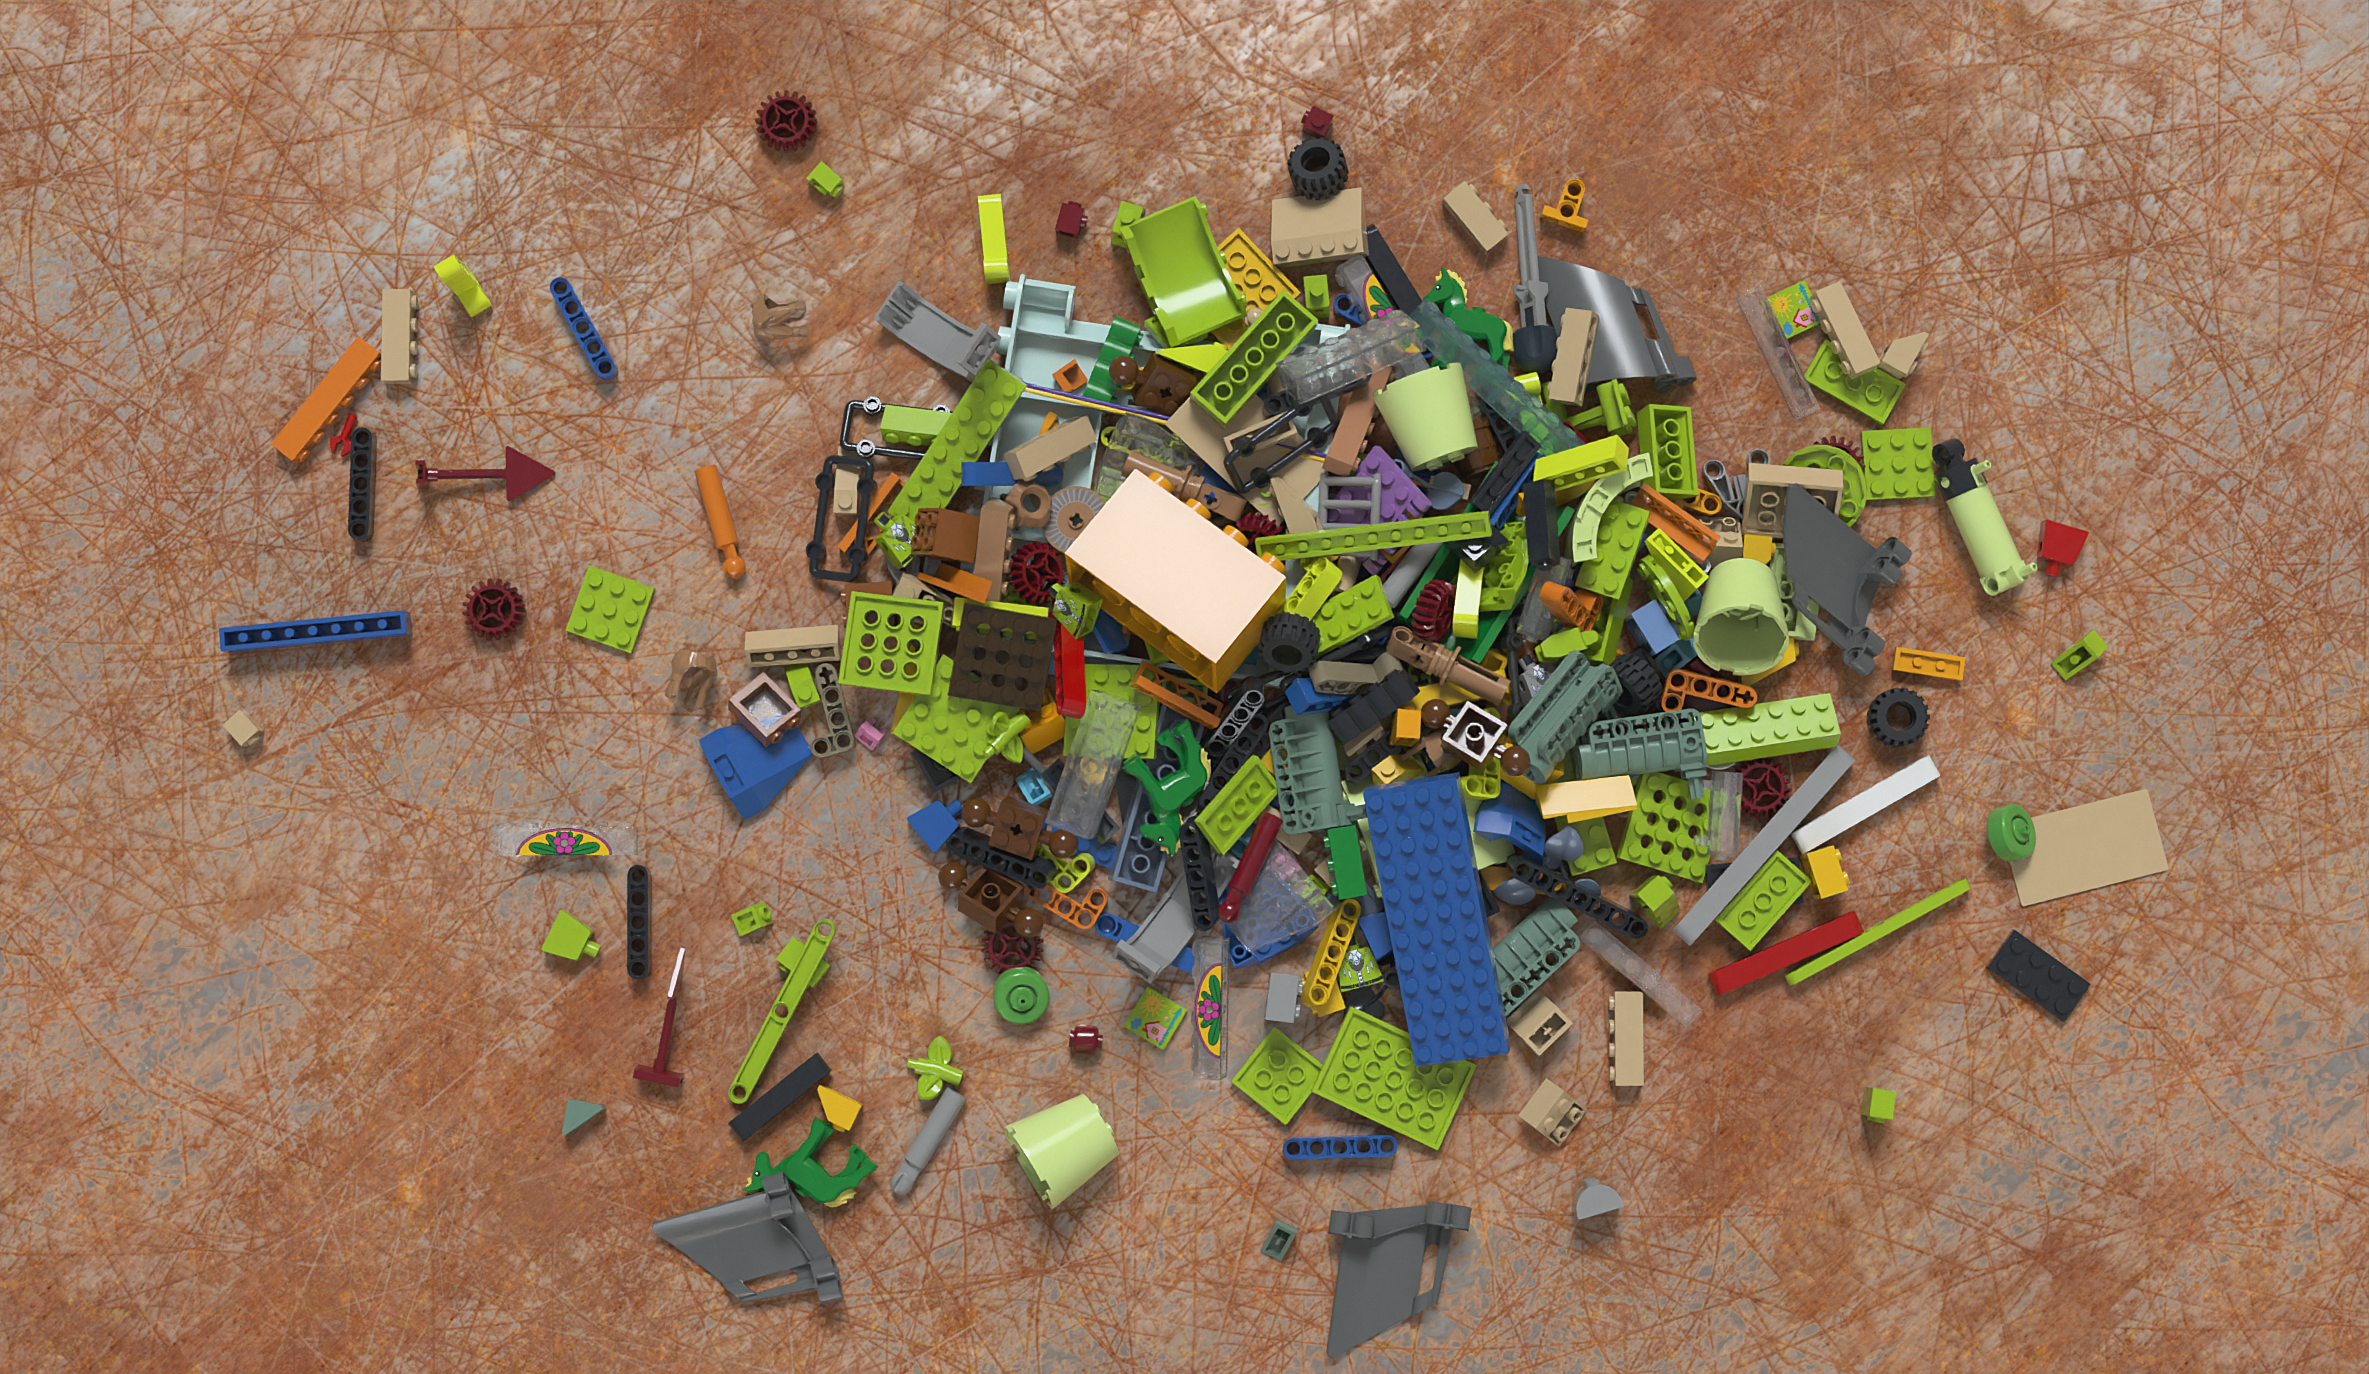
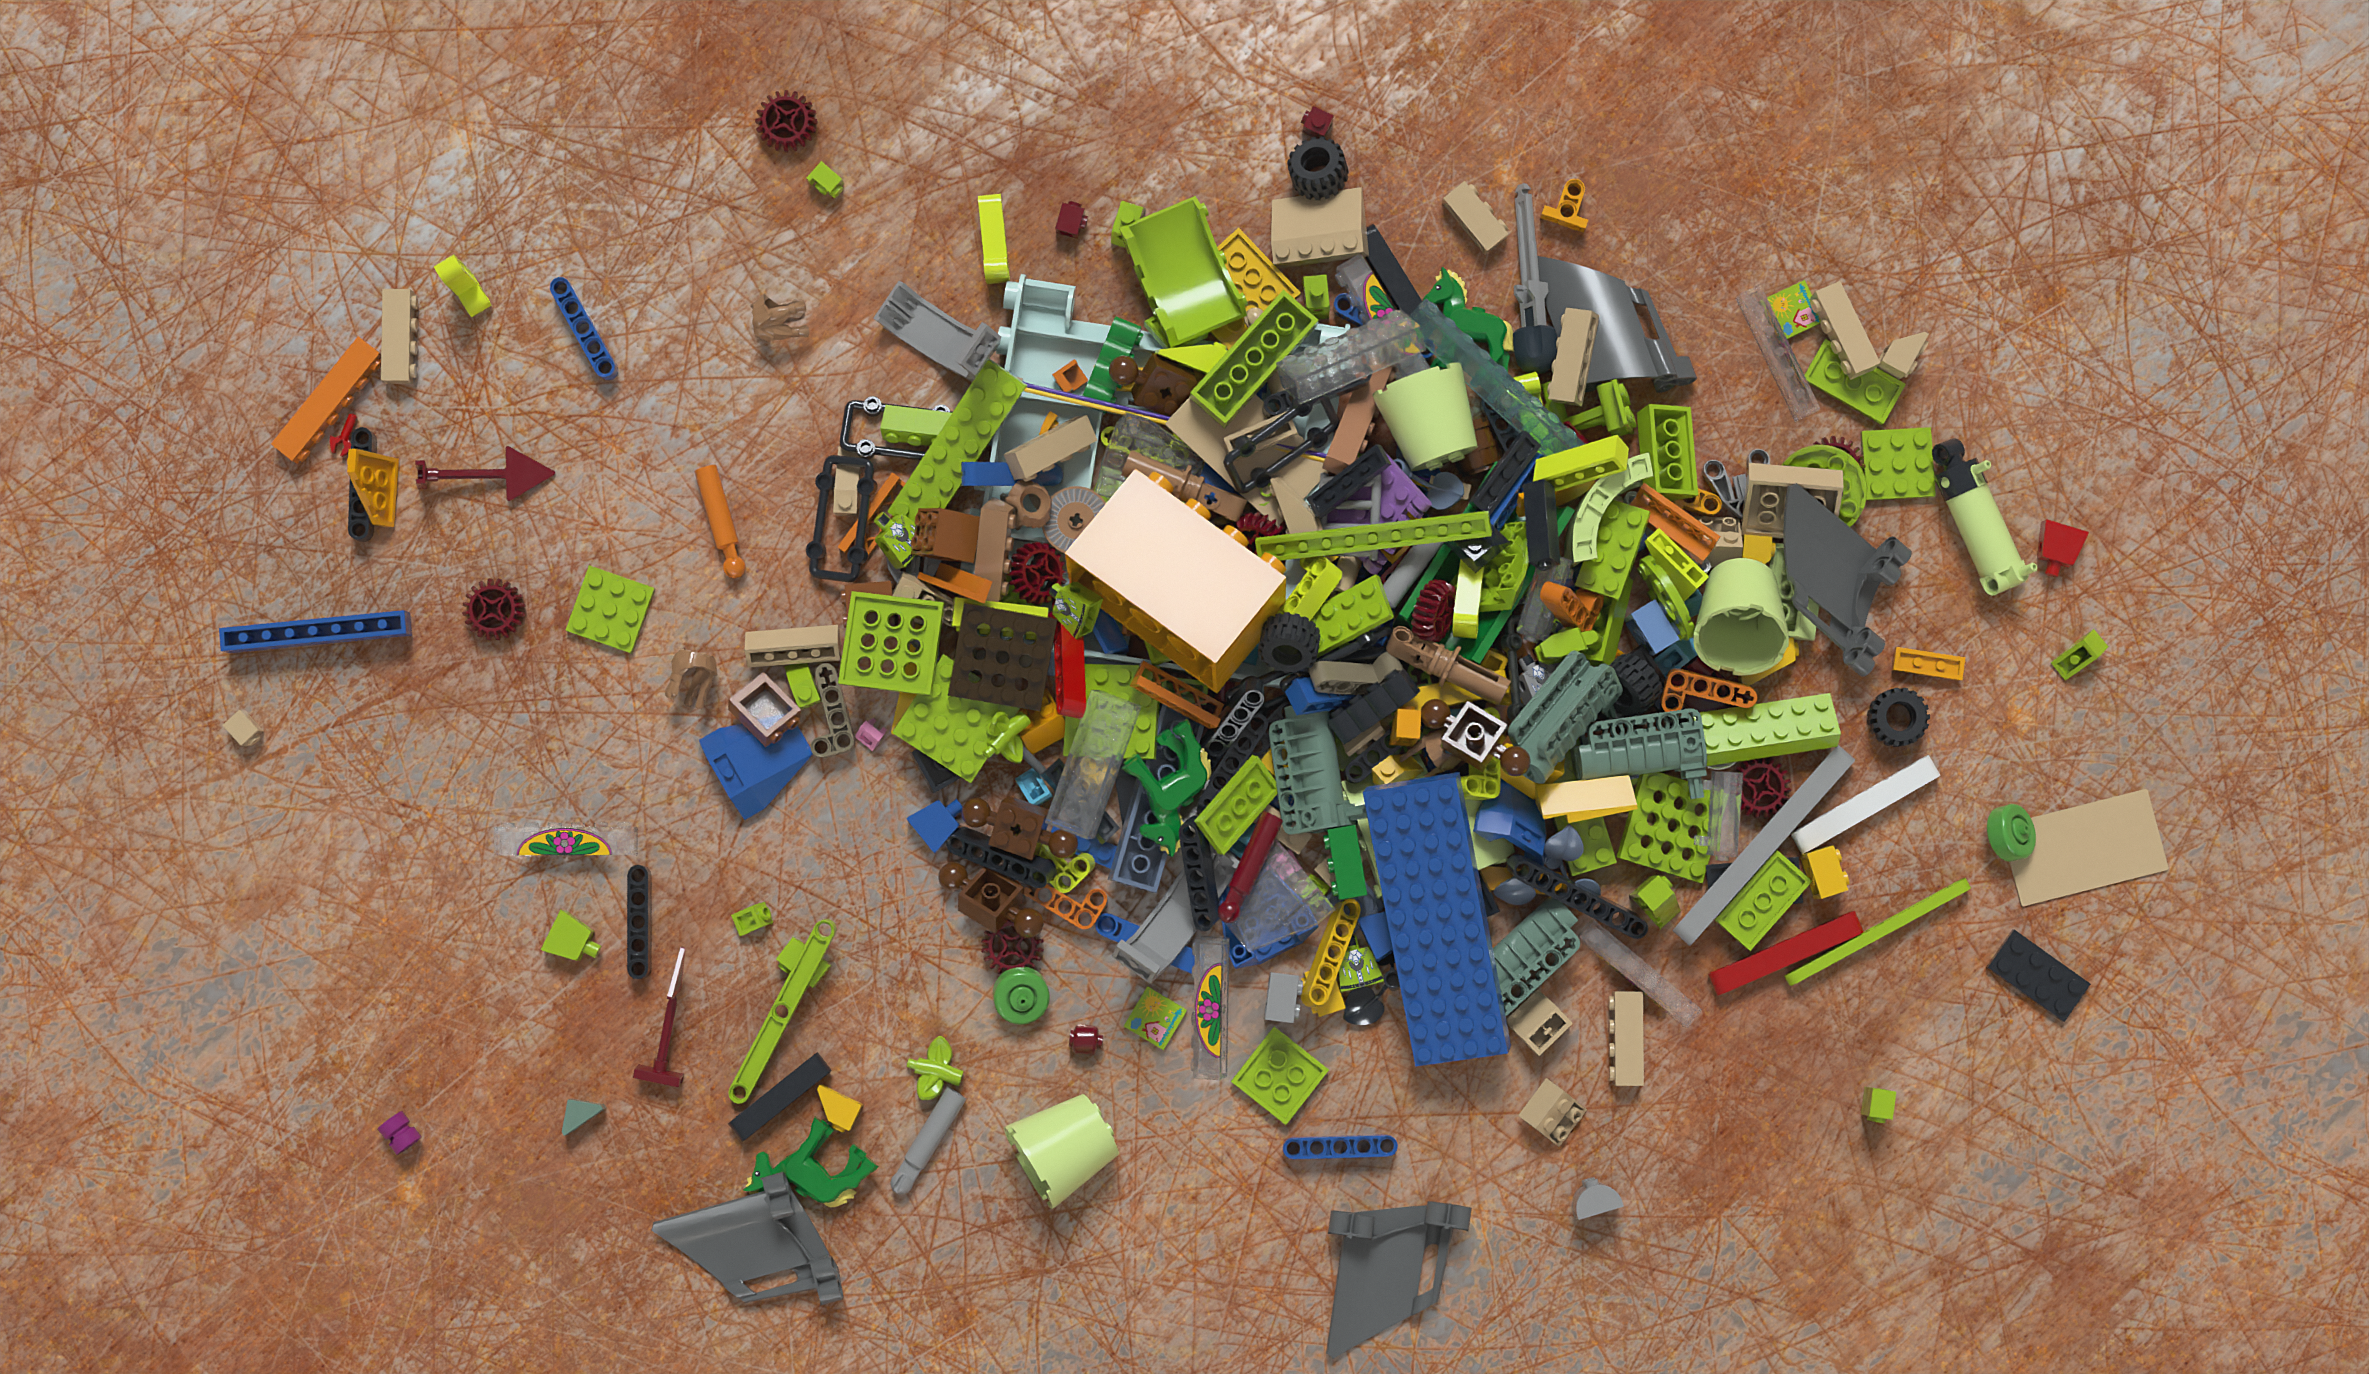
sand green slope [1260,1218,1298,1261] -> none
lime plate [1311,1006,1477,1150] -> none
none -> light orange plate [347,449,399,527]
none -> magenta wheel [377,1111,422,1155]
none -> black plate [1306,444,1392,519]

